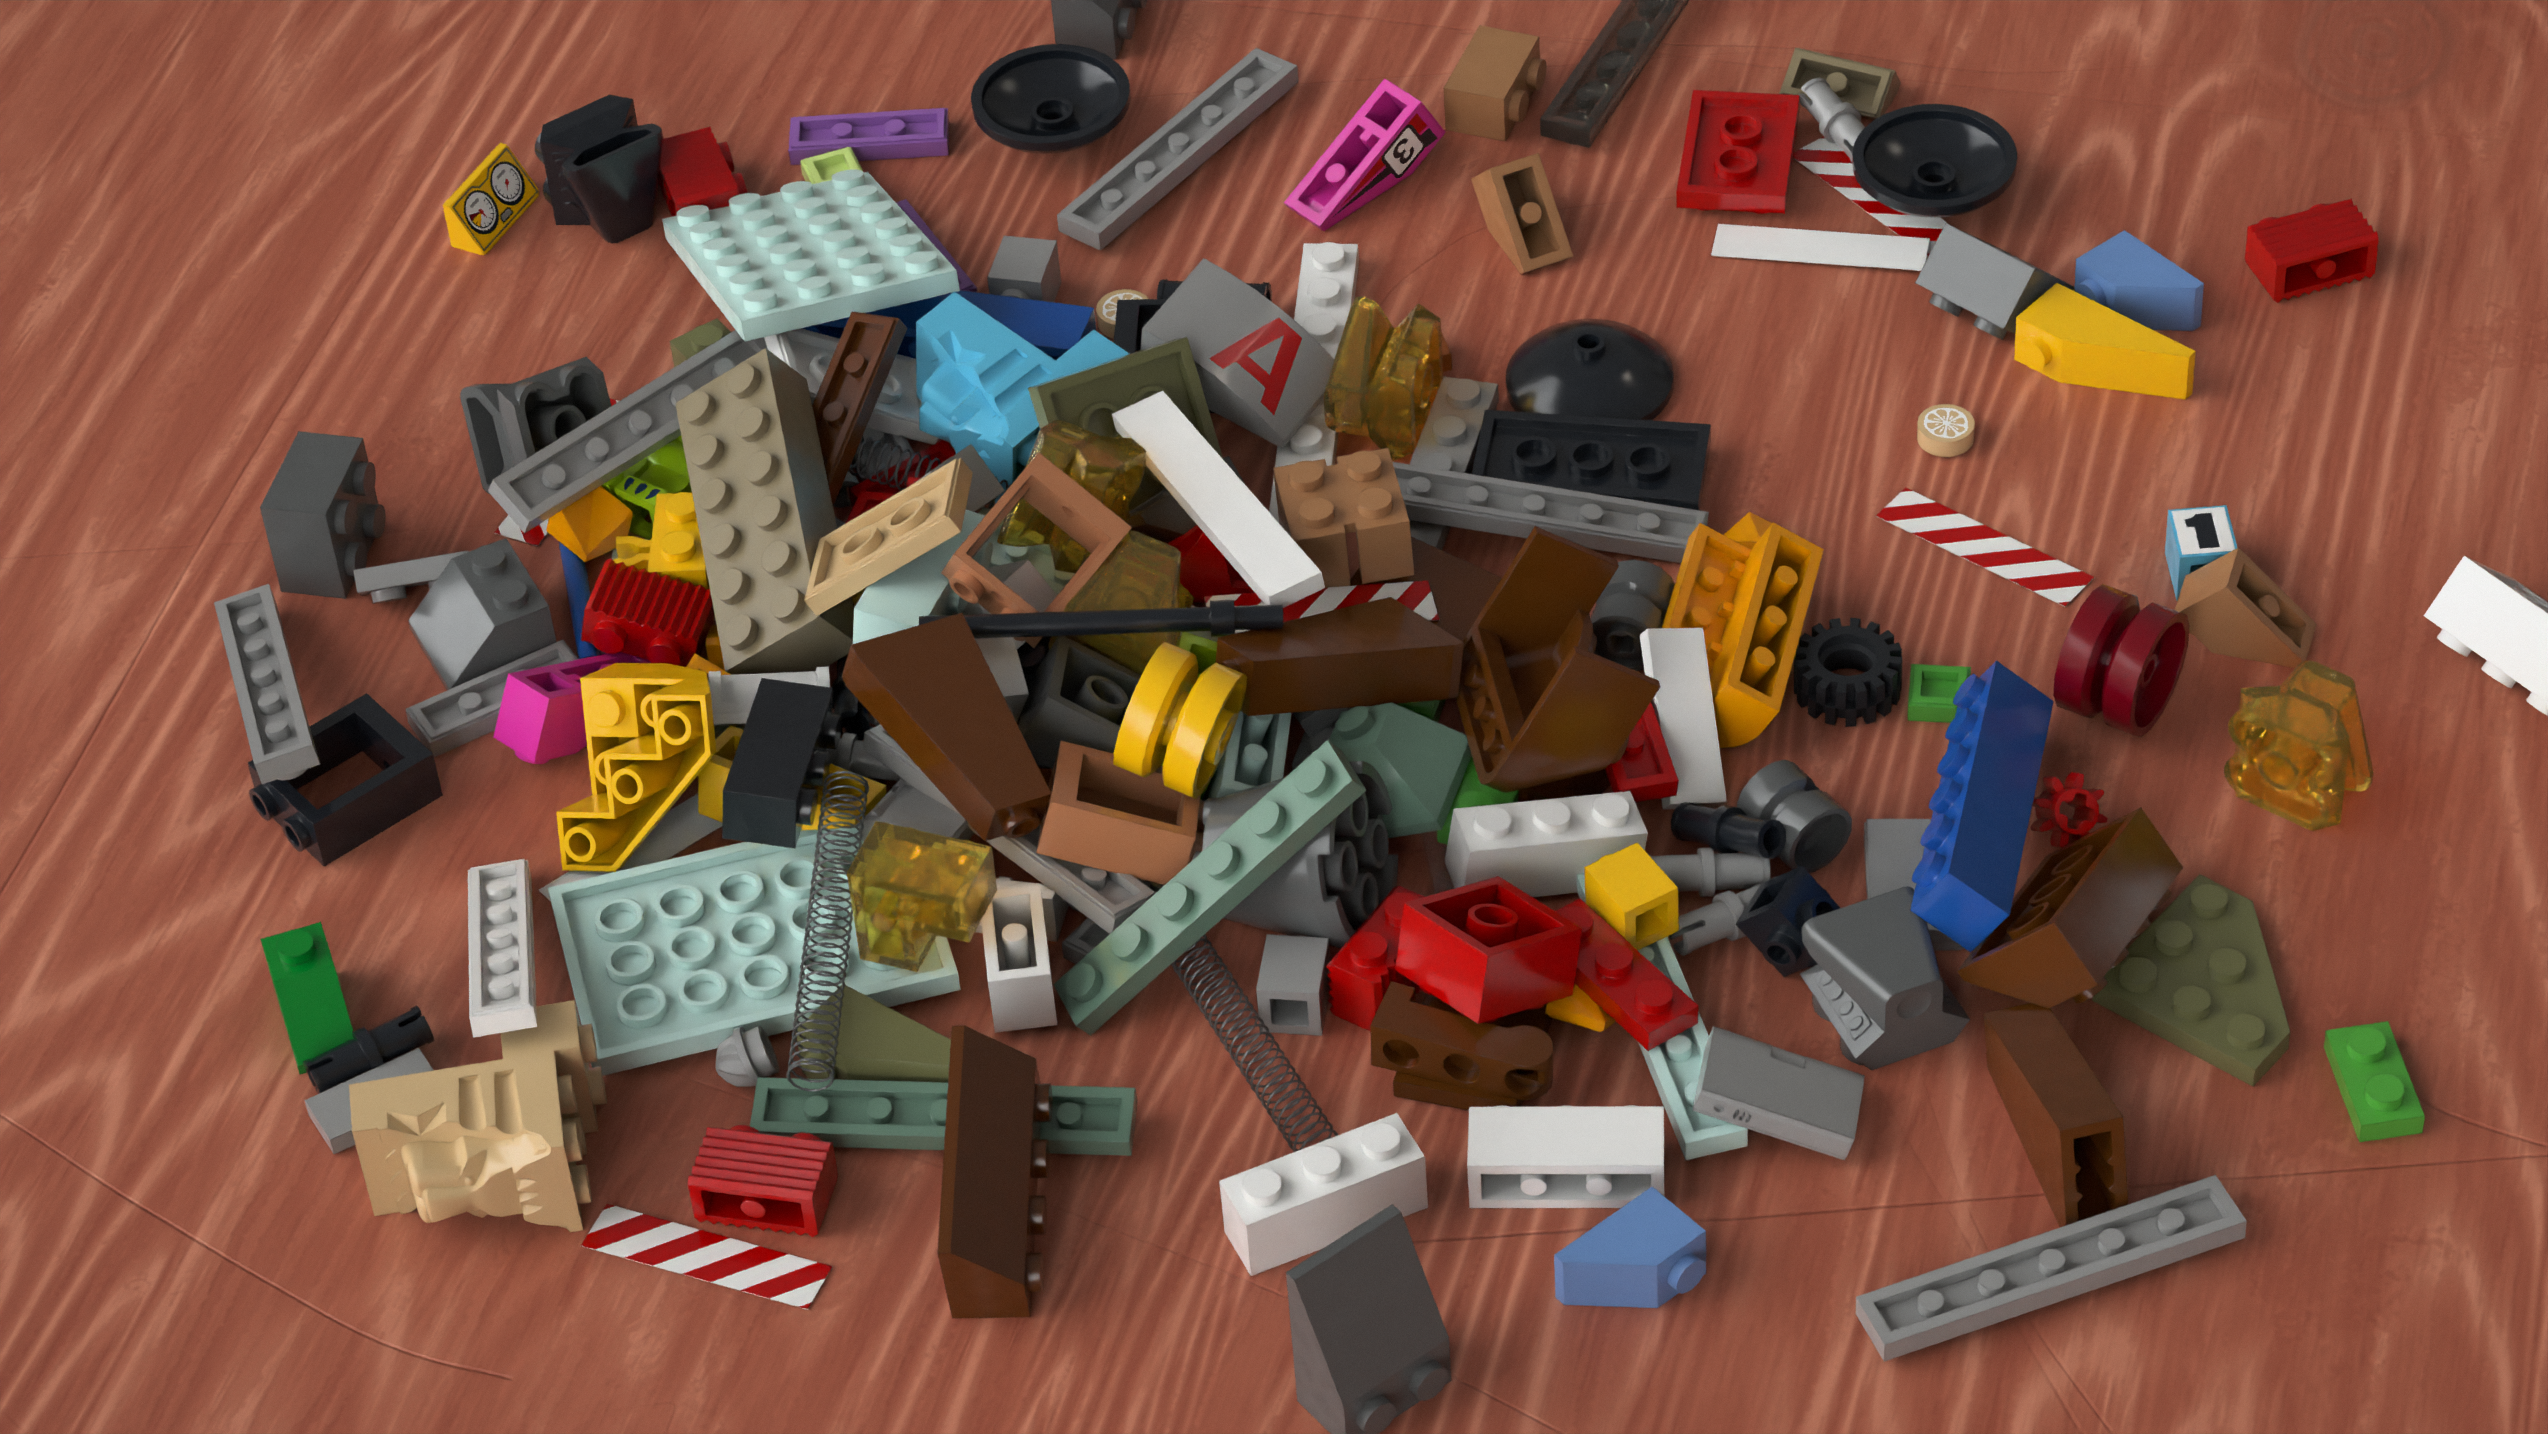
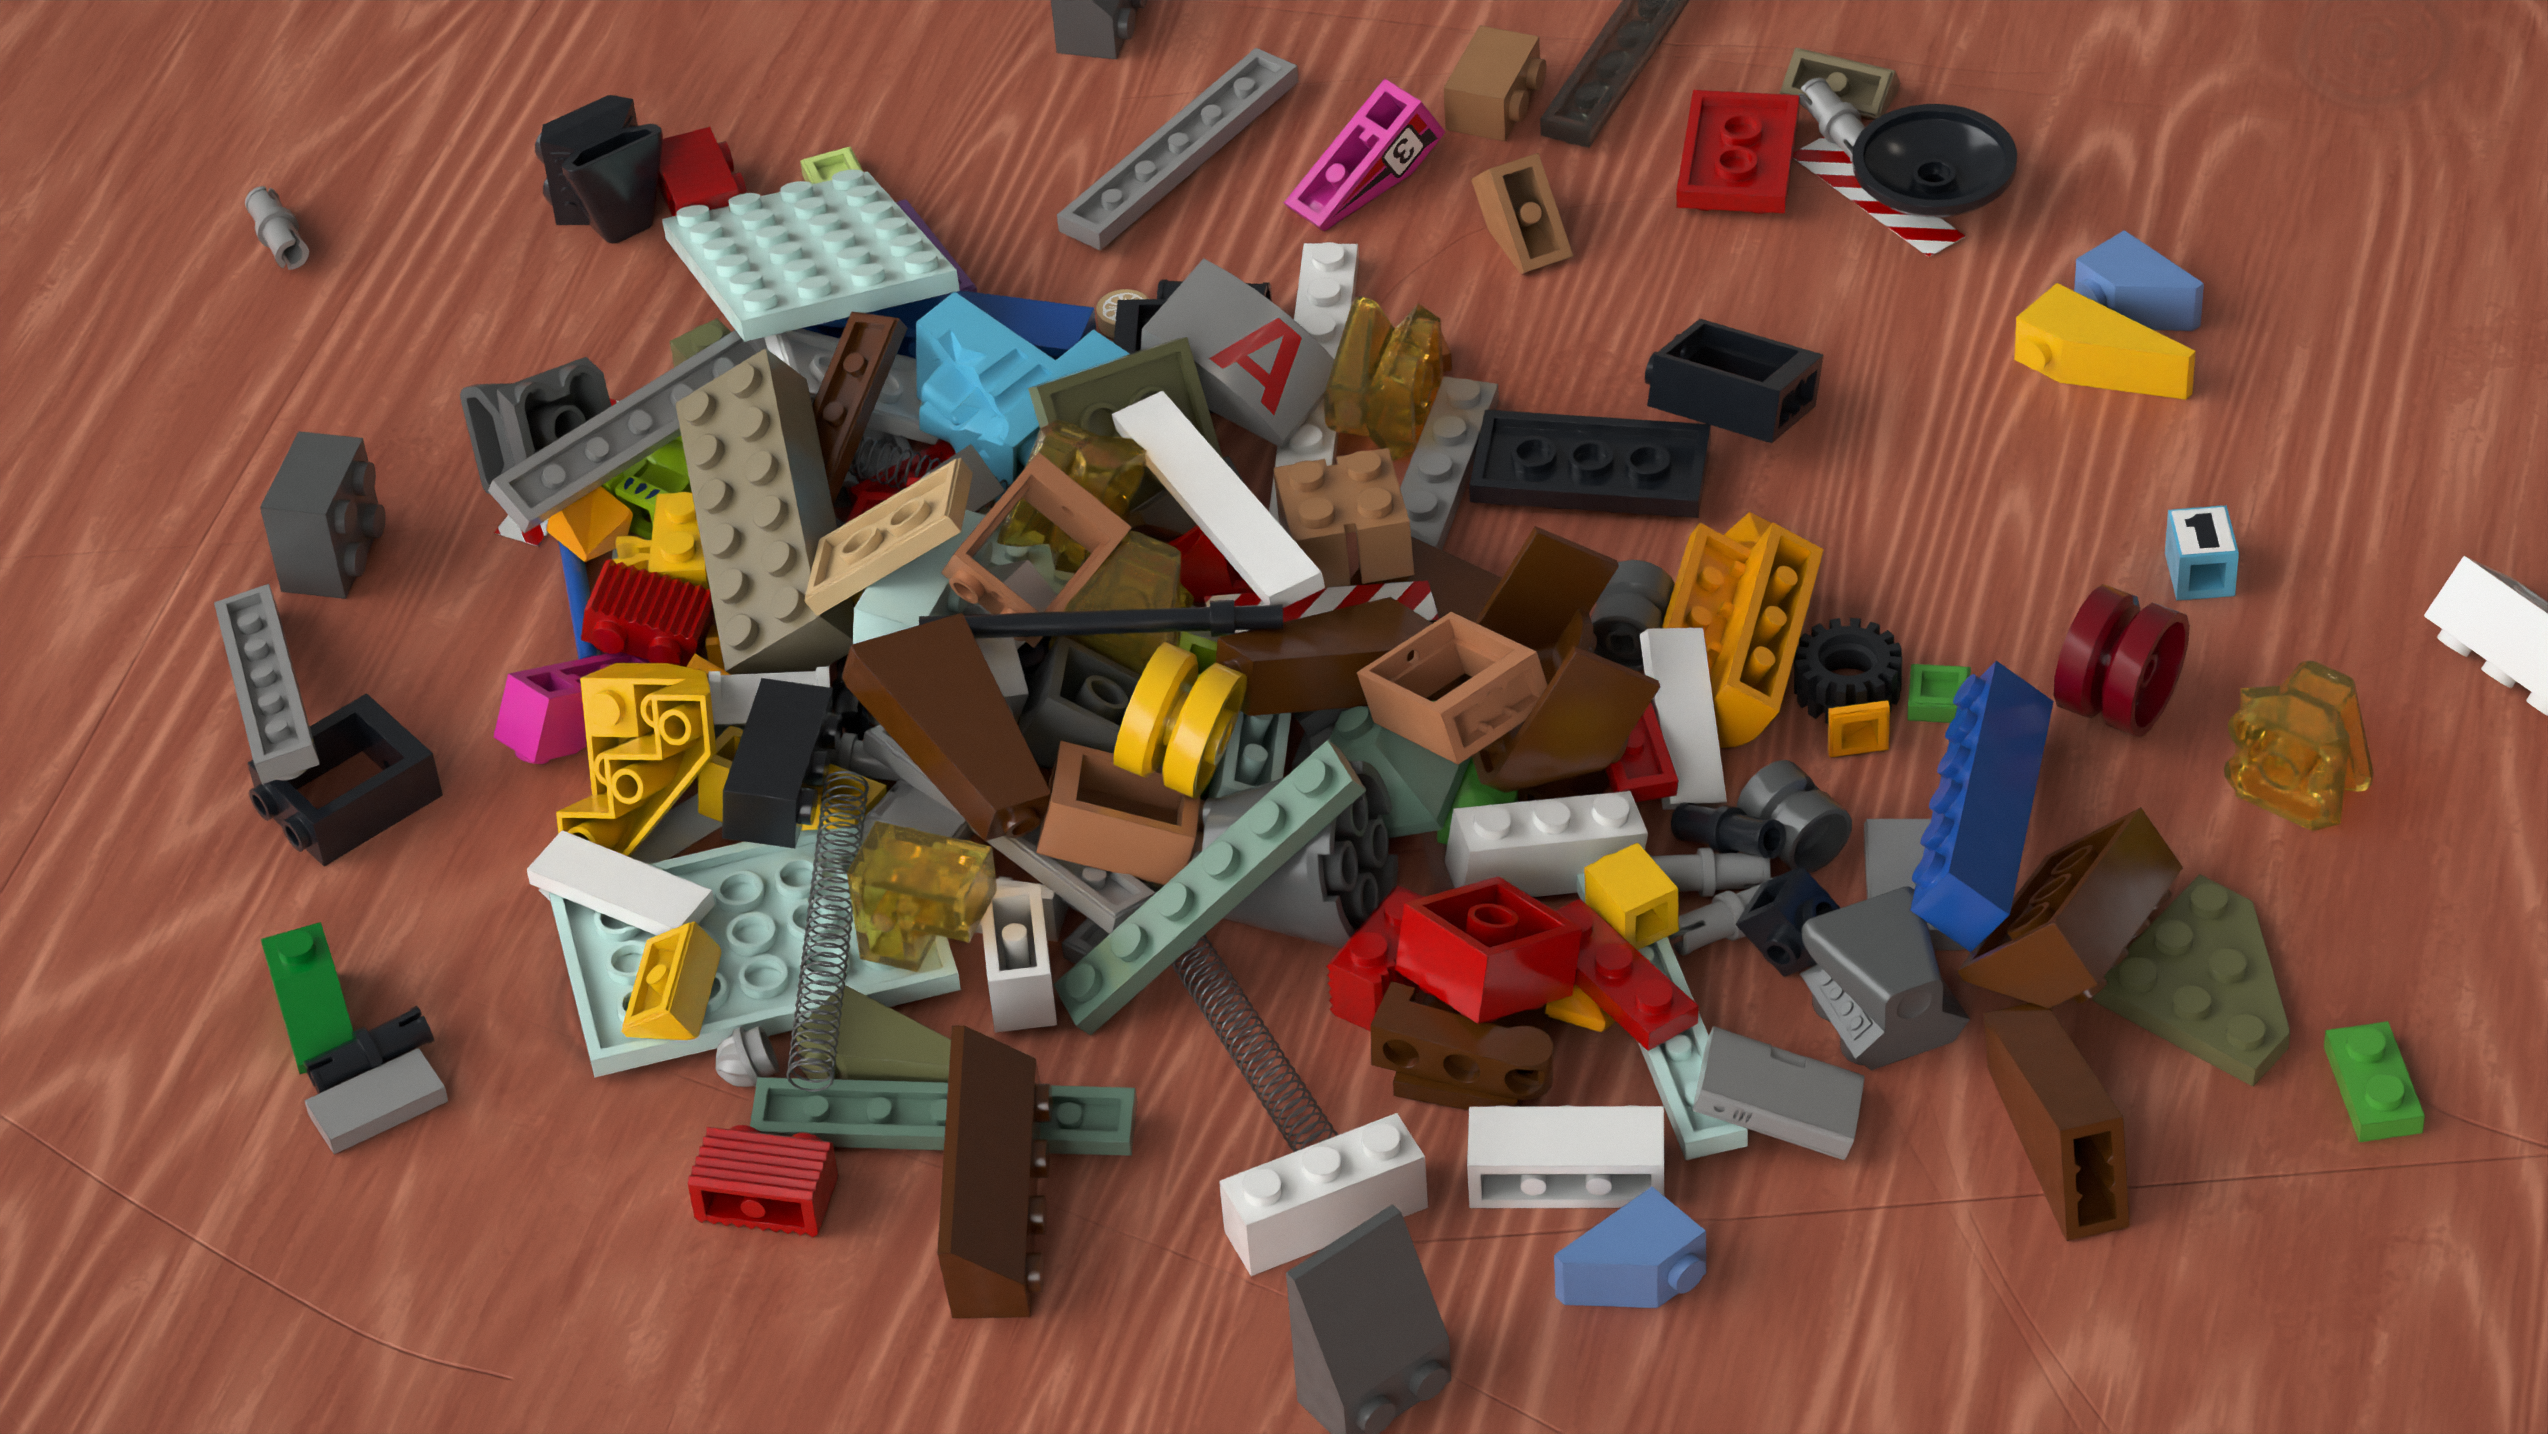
tan brick [349,1000,607,1232] -> none
light grey plate [353,550,469,604] -> none
light grey tile [405,640,578,757] -> none
dark grey slope [408,538,556,690] -> none
slope [443,143,539,255] -> none
white tile [468,859,537,1038] -> none
sticker [581,1204,833,1310] -> none
medium lavender tile [789,108,950,165] -> none
black dish [971,44,1131,154] -> none
light grey brick [987,236,1061,302] -> none
light grey brick [1256,934,1331,1036] -> none
light grey tile [1392,462,1709,563] -> none
black dish [1505,319,1674,420] -> none
white sticker [1711,224,1930,271] -> none
light grey plate [1855,1175,2247,1362] -> none
sticker [1876,487,2094,607] -> none
slope [1915,223,2074,340] -> none
tan tile [1917,404,1975,457] -> none
red gear [2030,772,2108,848] -> none
medium nougat slope [2175,548,2316,668] -> none
red brick [2245,198,2379,303] -> none
none -> light grey pin [245,186,309,270]
none -> white tile [527,830,715,935]
none -> yellow slope [621,921,721,1040]
none -> nougat window [1357,612,1548,765]
none -> black window [1645,319,1824,443]
none -> light orange slope [1828,700,1890,758]

